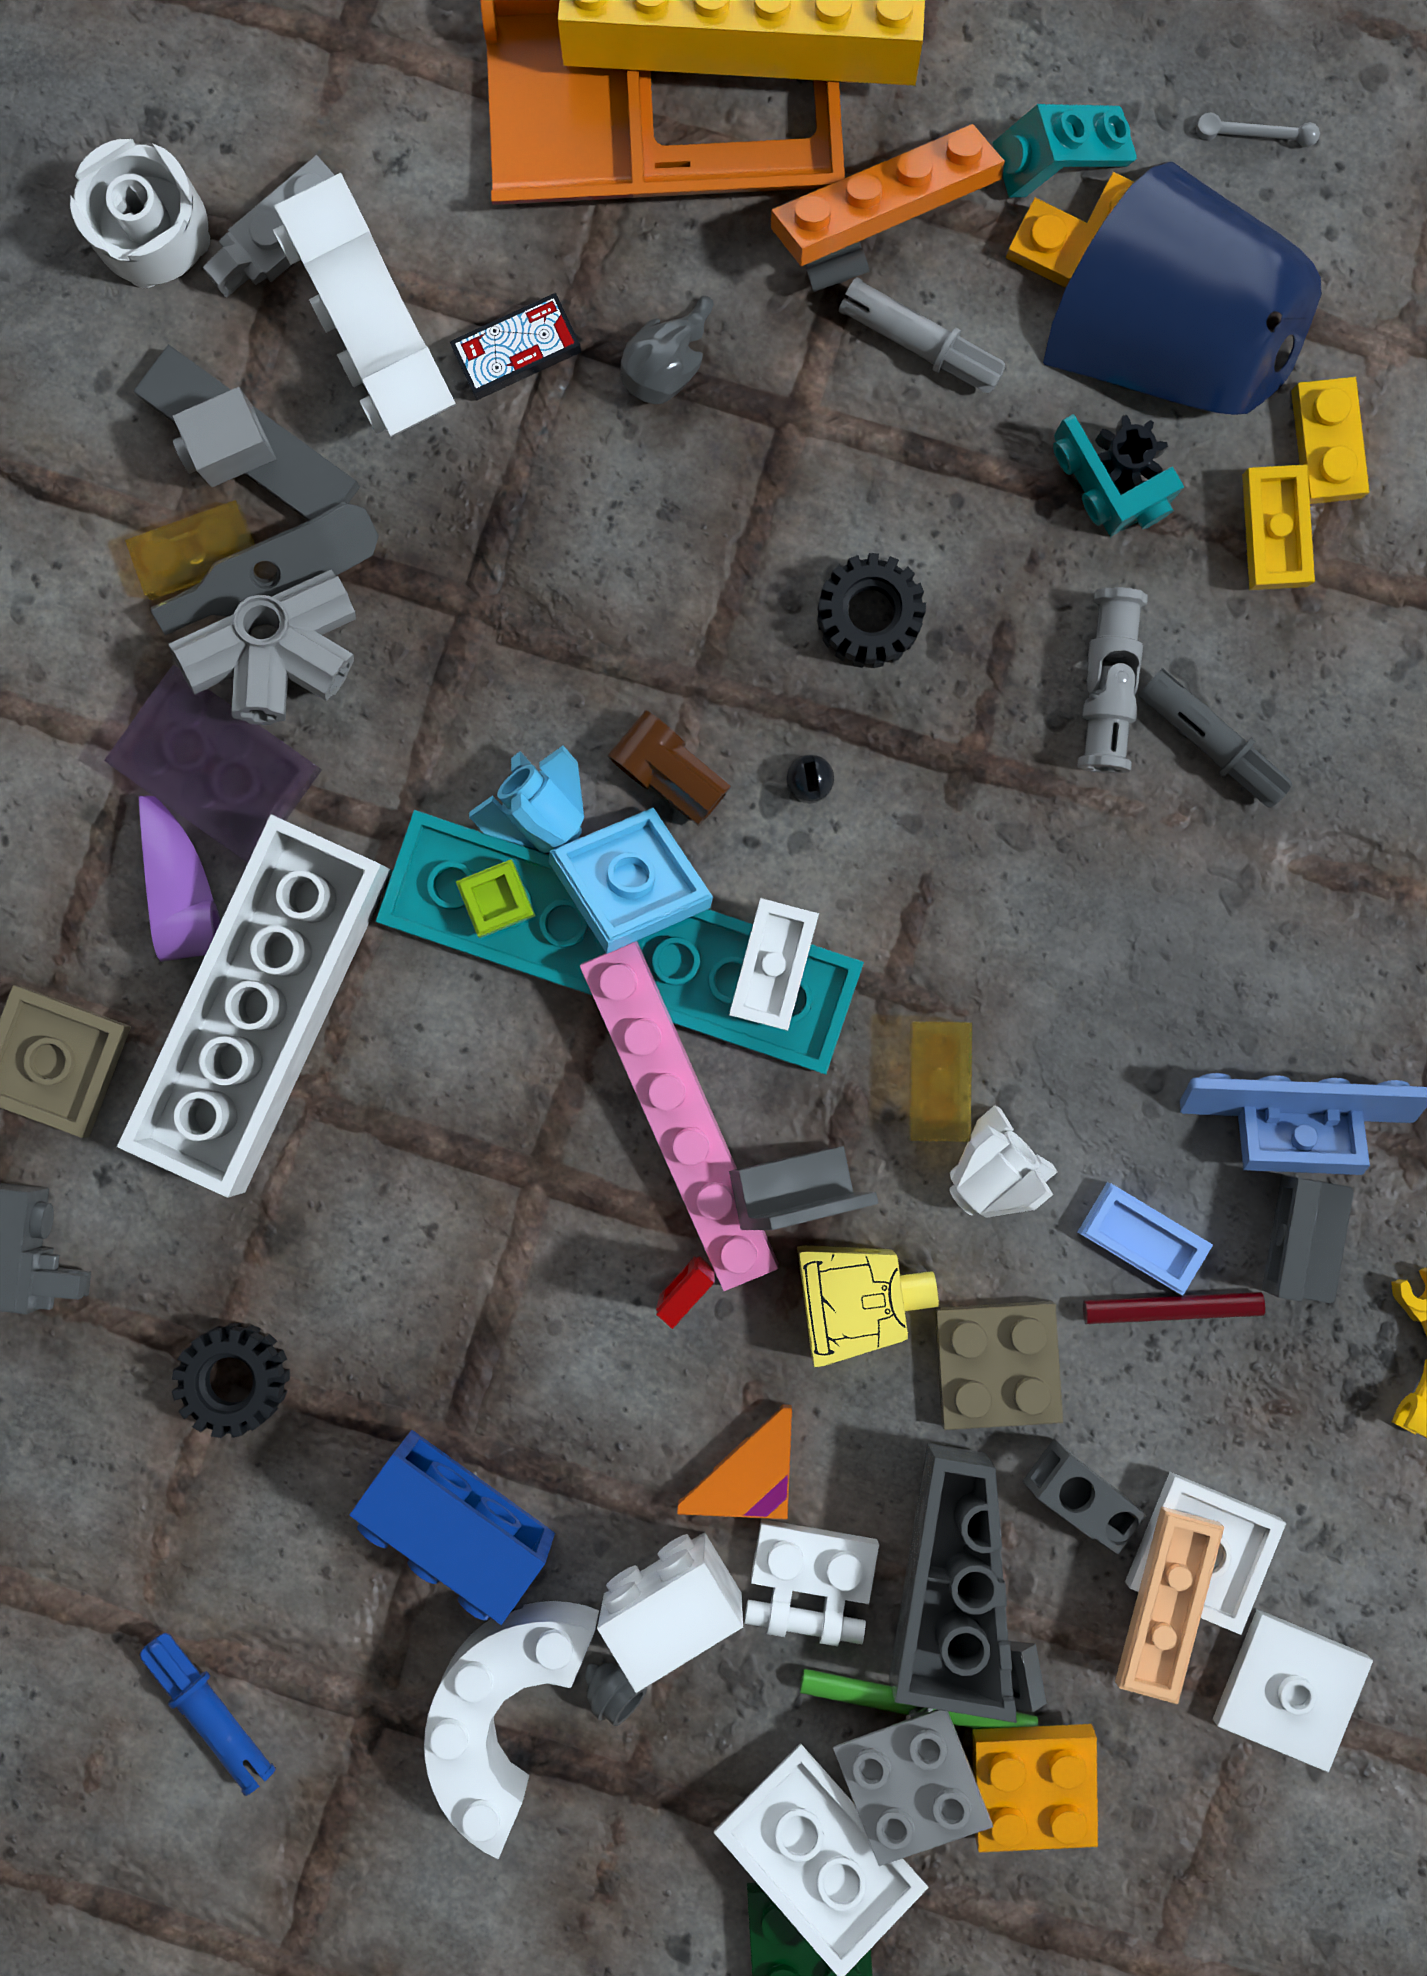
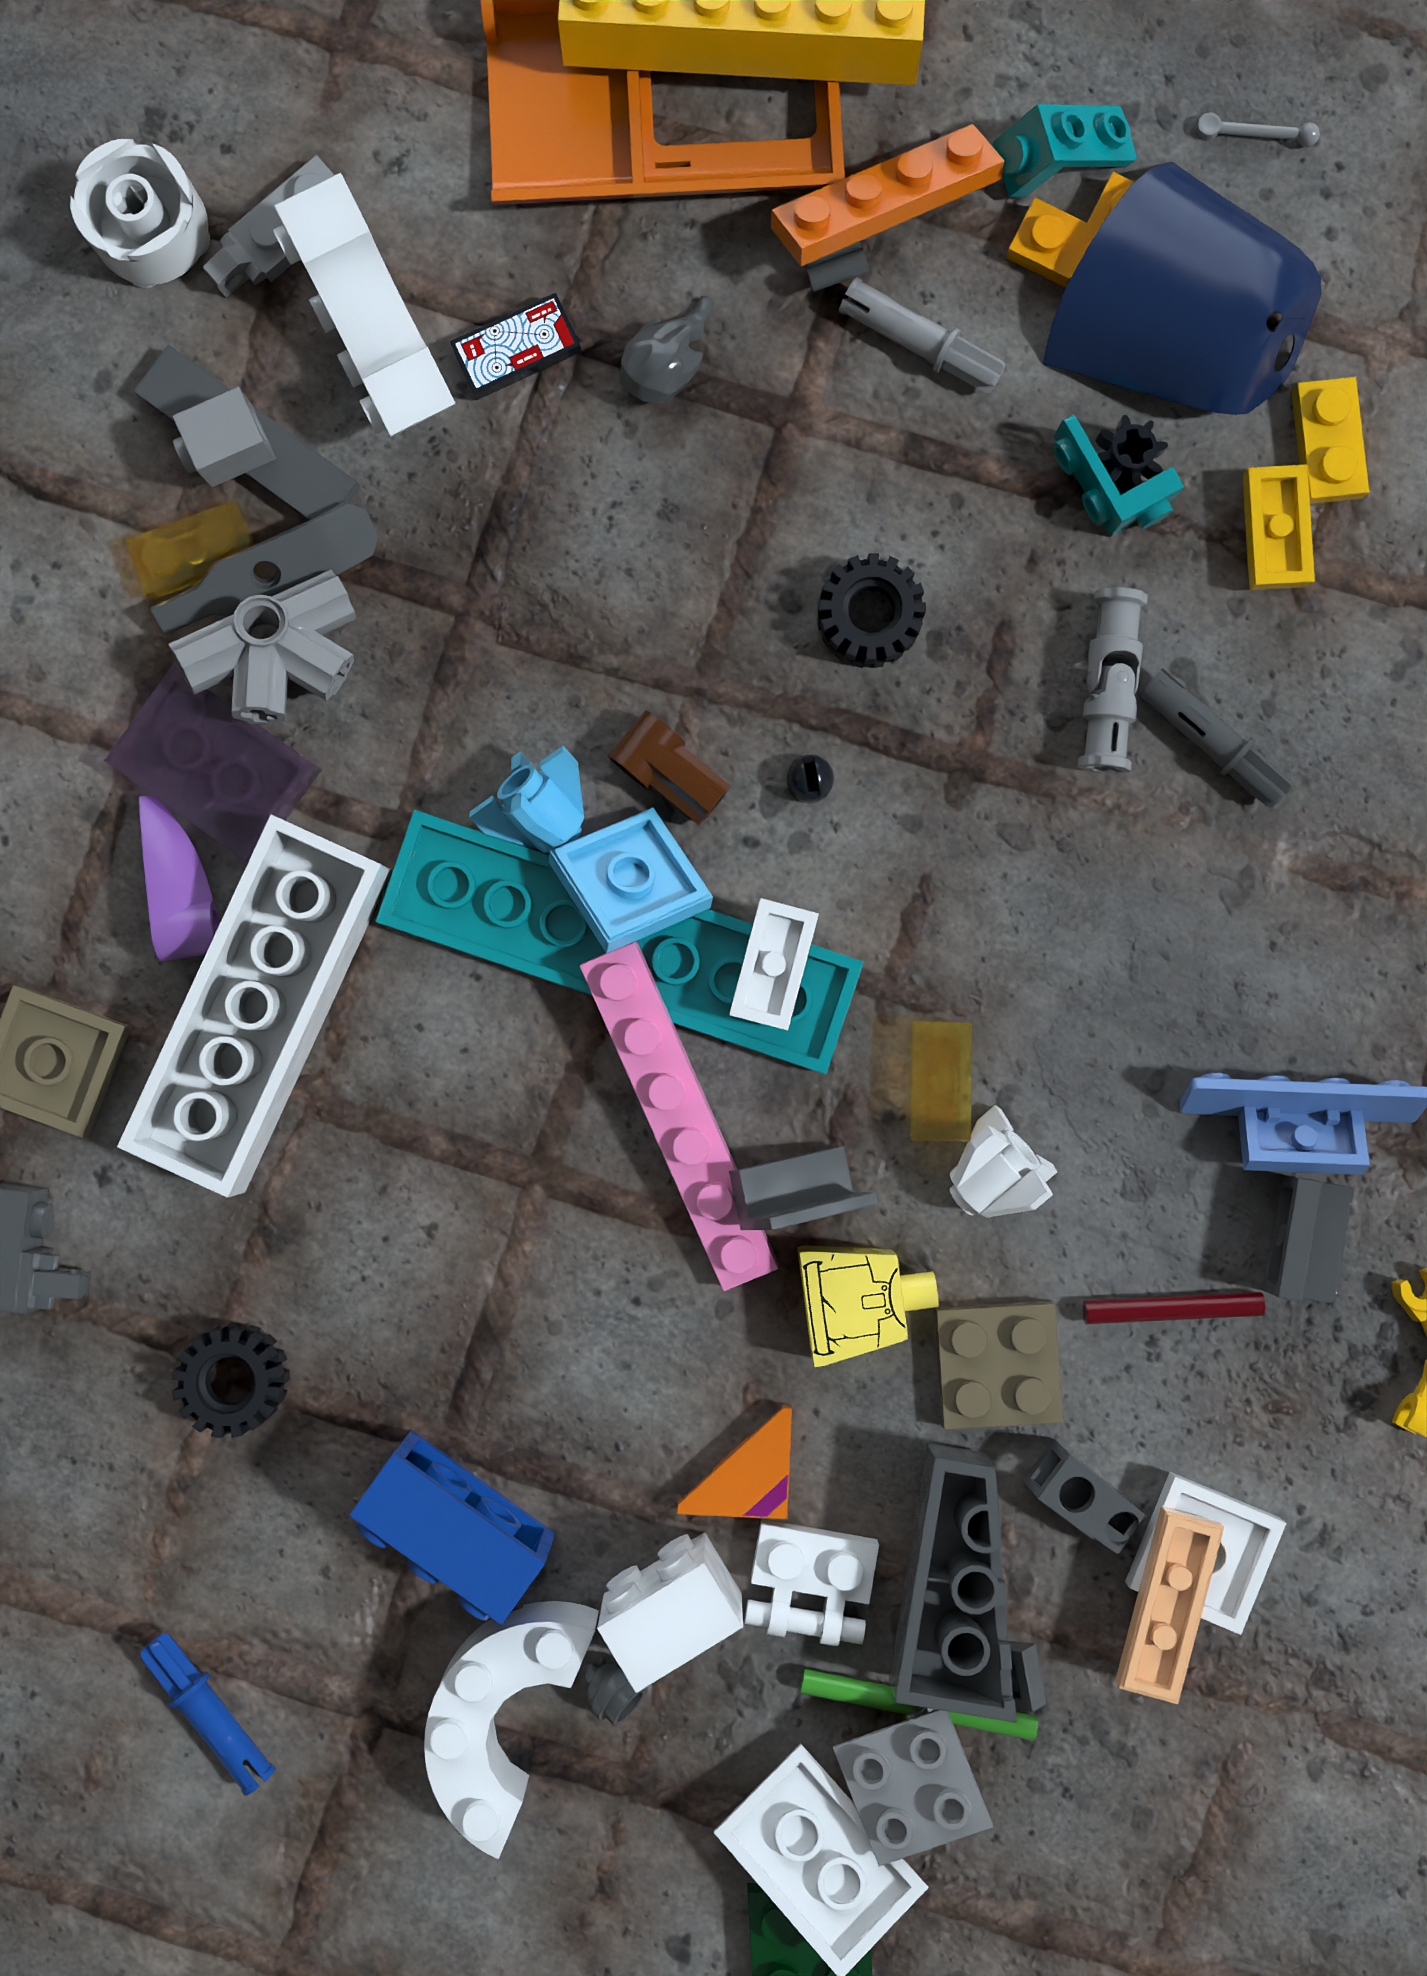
lime tile [456,859,535,938] -> none
red tile [656,1255,714,1329] -> none
light orange plate [972,1724,1098,1852] -> none
light blue tile [1077,1182,1213,1296] -> none
white plate [1213,1609,1373,1772] -> none

